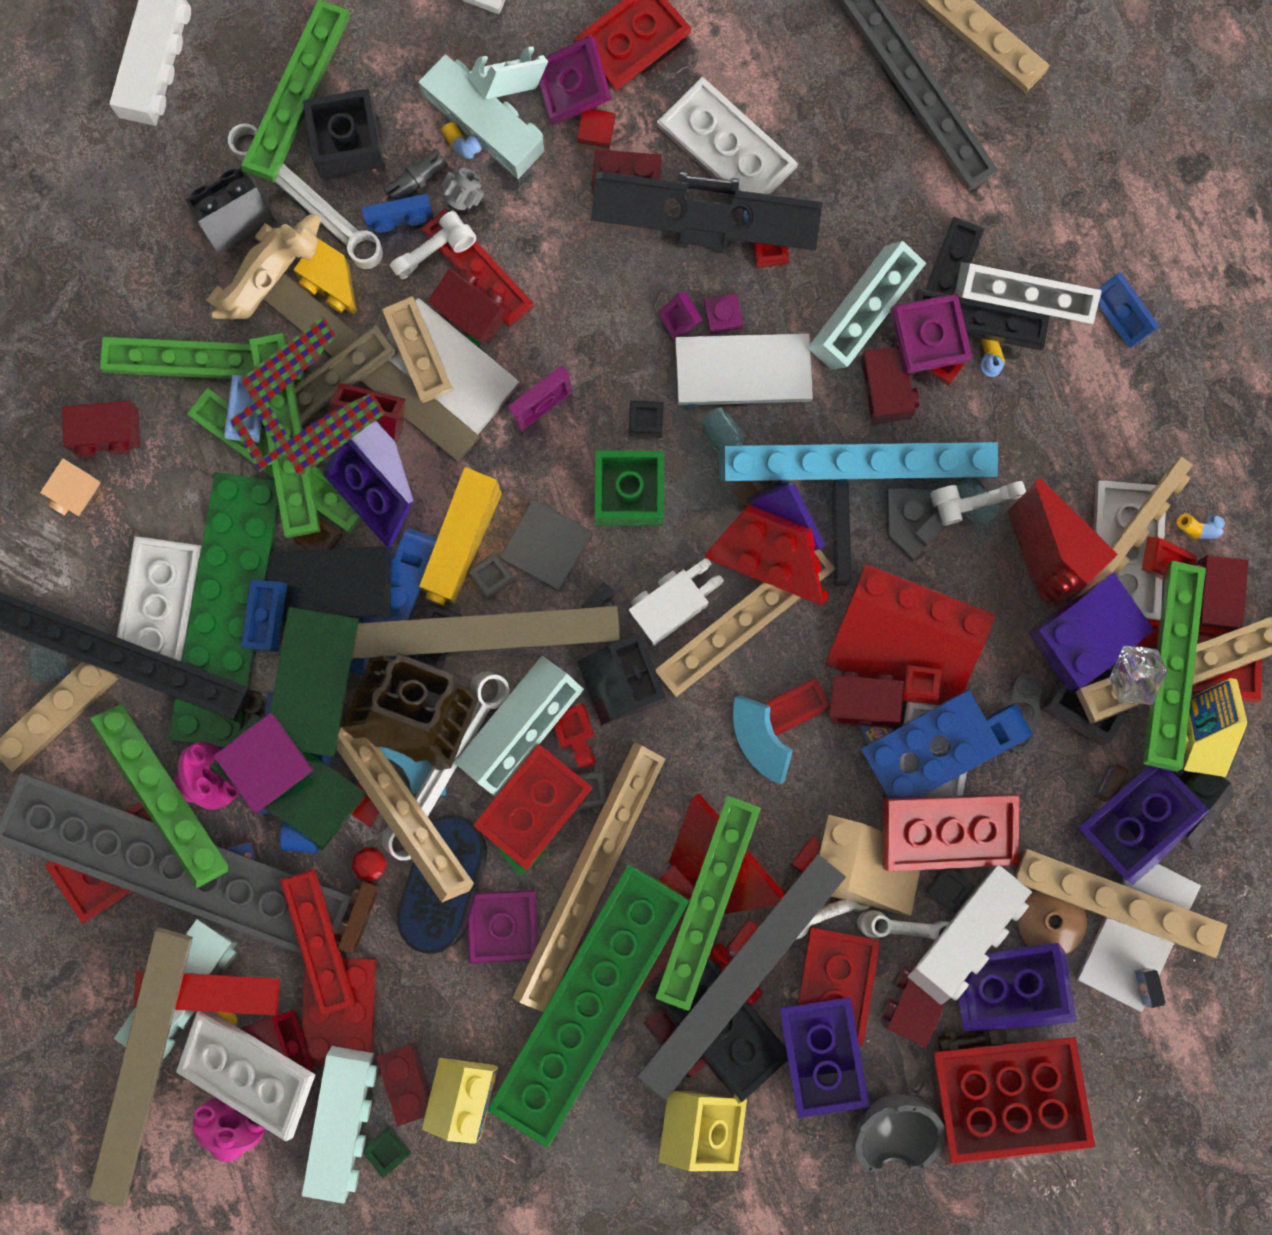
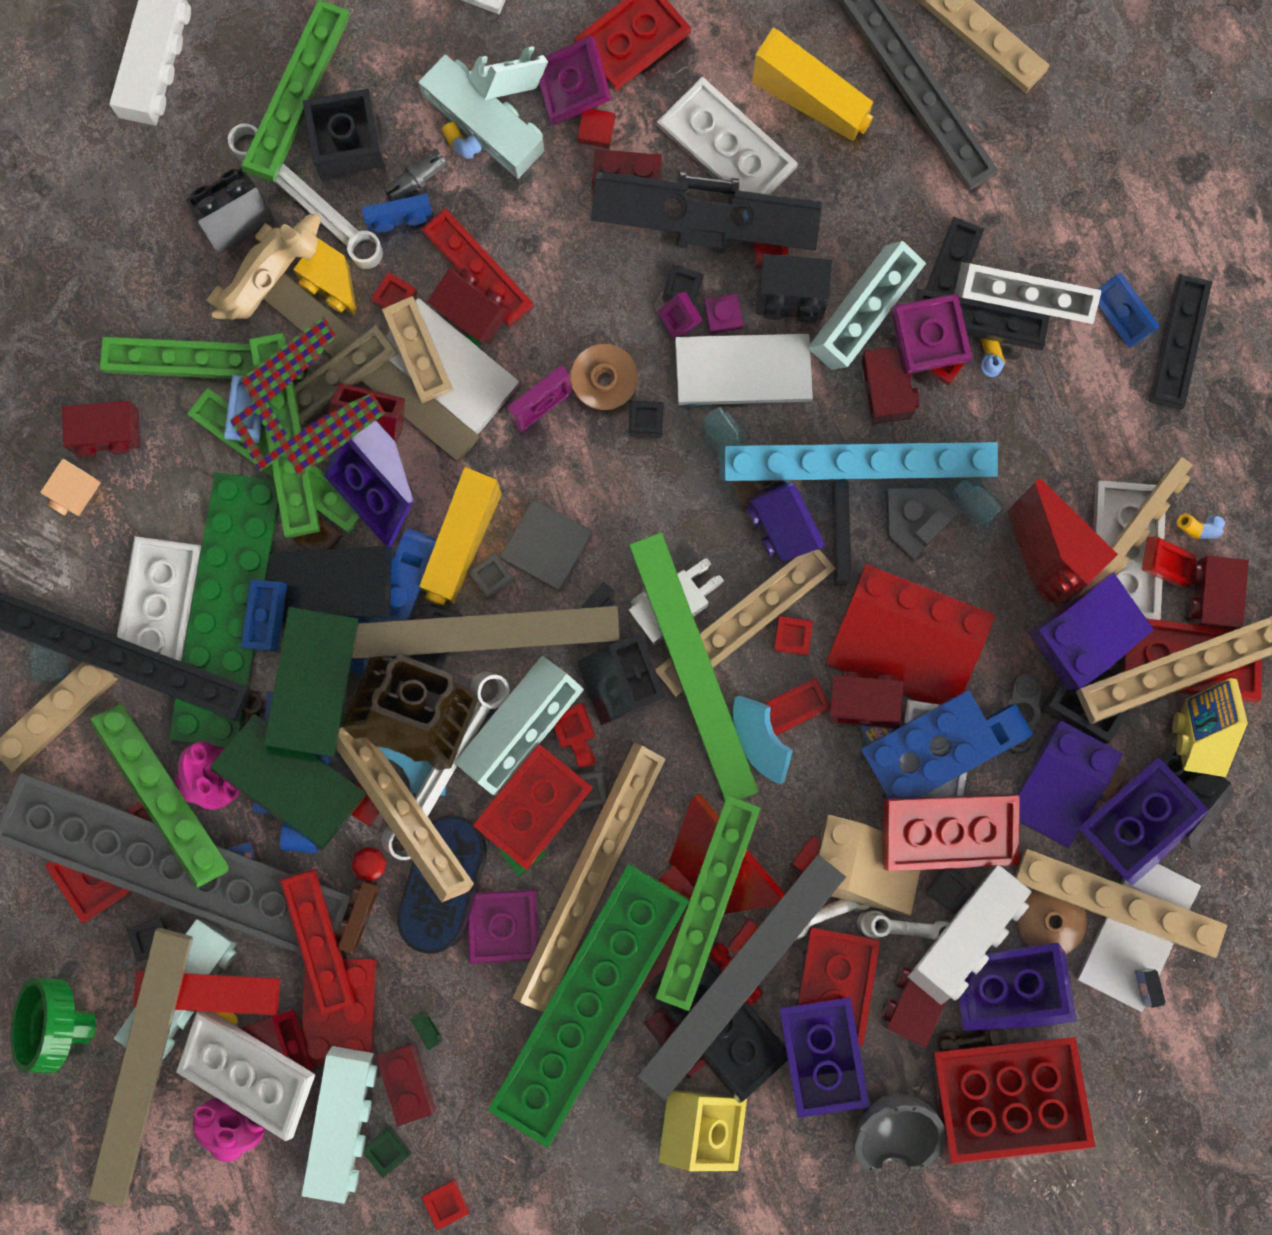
magenta tile [214,713,314,813] -> none
white brick [390,211,477,280] -> none
light yellow slope [422,1057,498,1144] -> none
light grey gear [441,168,484,210] -> none
green brick [595,450,664,526] -> none
red wing [705,505,828,606] -> none
red tile [903,665,942,705] -> none
white brick [930,481,1026,526] -> none
clear brick [1109,646,1168,705] -> none
bright green plate [1143,560,1206,772] -> none
none -> green piece [10,978,97,1074]
none -> black plate [127,917,168,962]
none -> red tile [370,272,418,309]
none -> dark green tile [410,1011,443,1050]
none -> red tile [421,1179,470,1230]
none -> medium nougat dish [571,344,638,410]
none -> bright green tile [628,532,759,802]
none -> black tile [662,265,704,306]
none -> yellow slope [752,27,874,142]
none -> black brick [756,254,832,323]
none -> red tile [773,616,813,656]
none -> dark purple slope [1016,721,1123,848]
none -> black tile [1149,273,1212,410]

